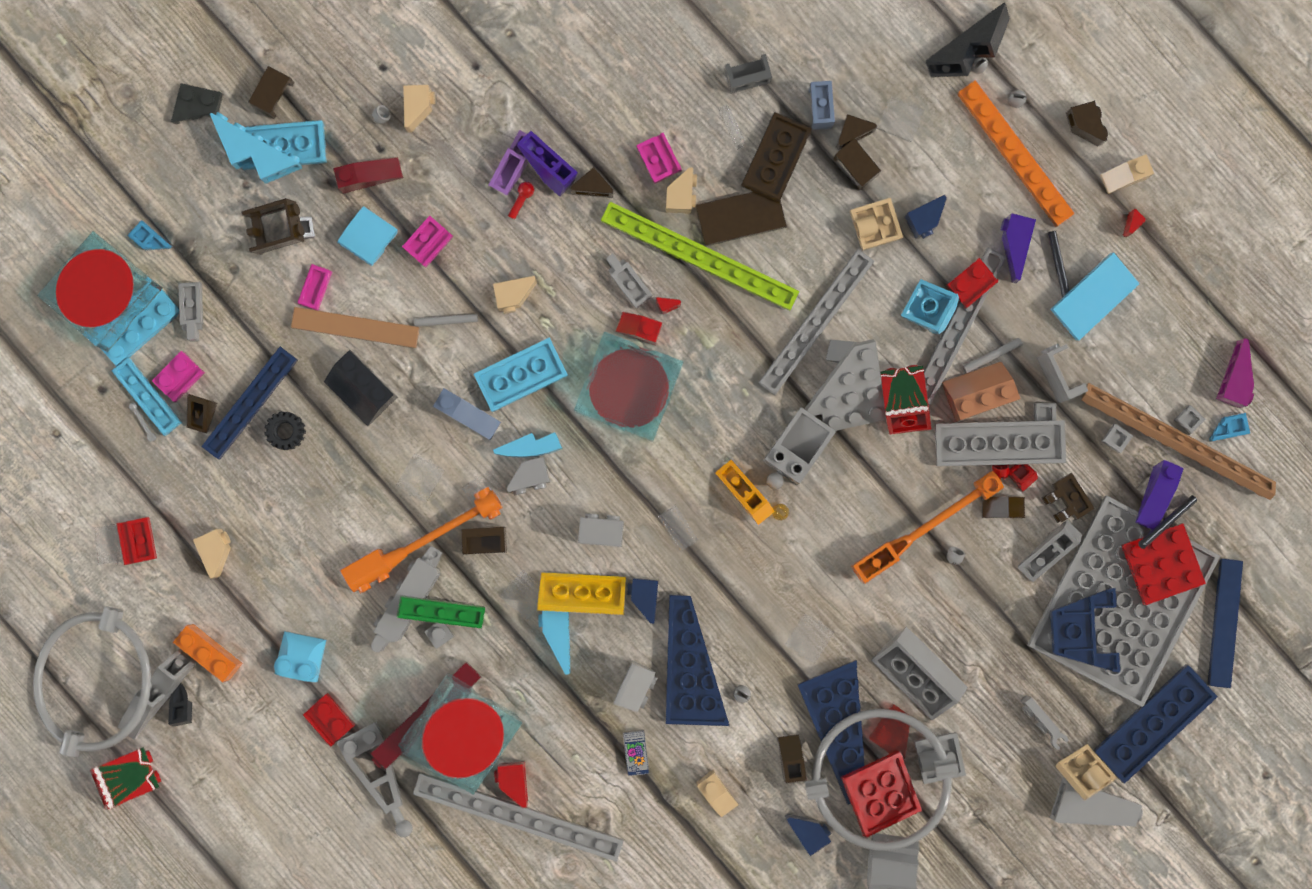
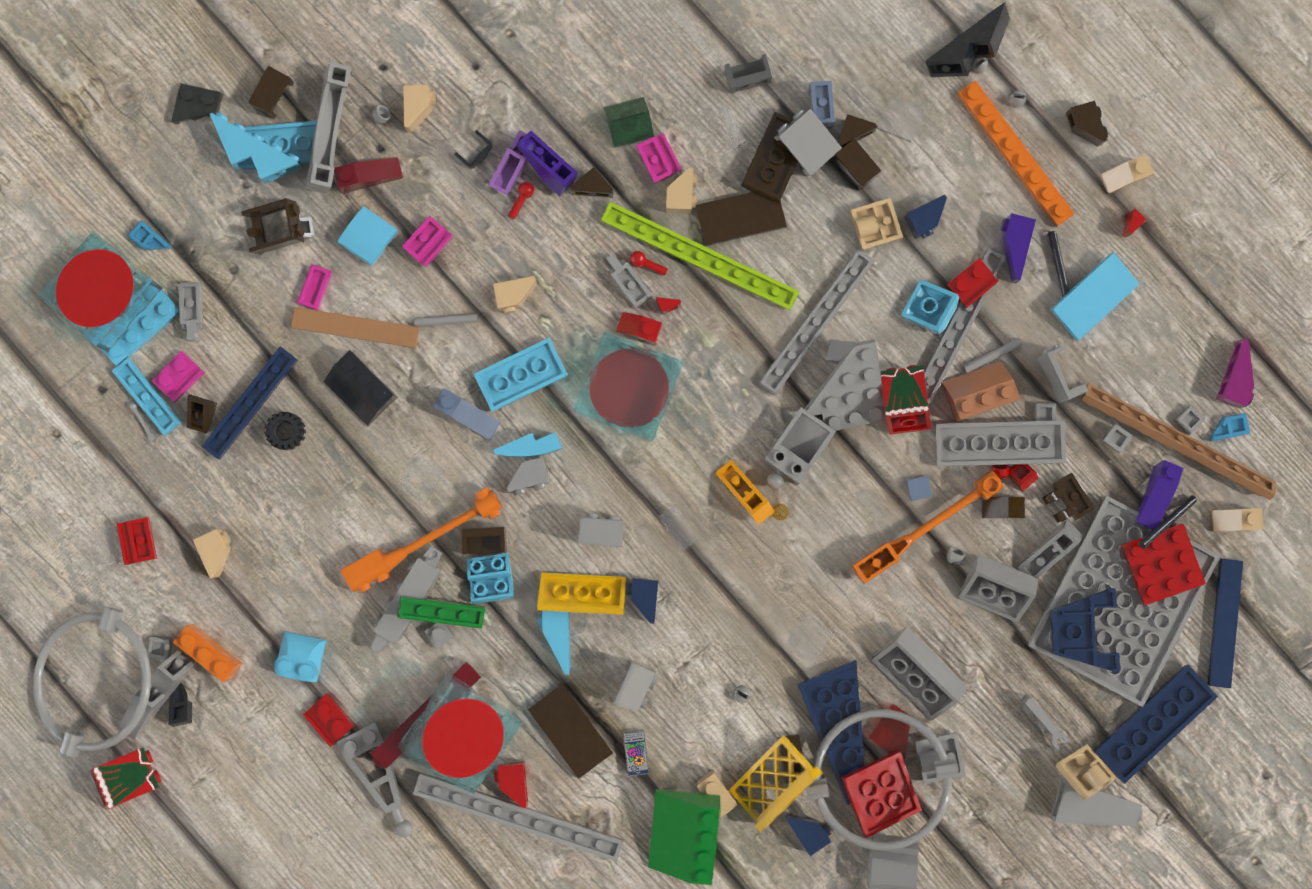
dark blue wing [666,595,730,726] -> none
none -> light grey tile [147,636,173,660]
none -> light grey arch [305,62,351,194]
none -> black piece [454,130,492,169]
none -> medium azure slope [466,553,514,604]
none -> dark brown tile [528,684,613,779]
none -> clear green slope [603,97,654,148]
none -> red bar [629,251,668,276]
none -> green slope [648,789,721,885]
none -> yellow fence [728,736,823,832]
none -> light grey panel [774,109,842,176]
none -> sand blue tile [906,476,932,501]
none -> light grey slope [959,554,1038,623]
none -> tan slope [1210,508,1264,532]

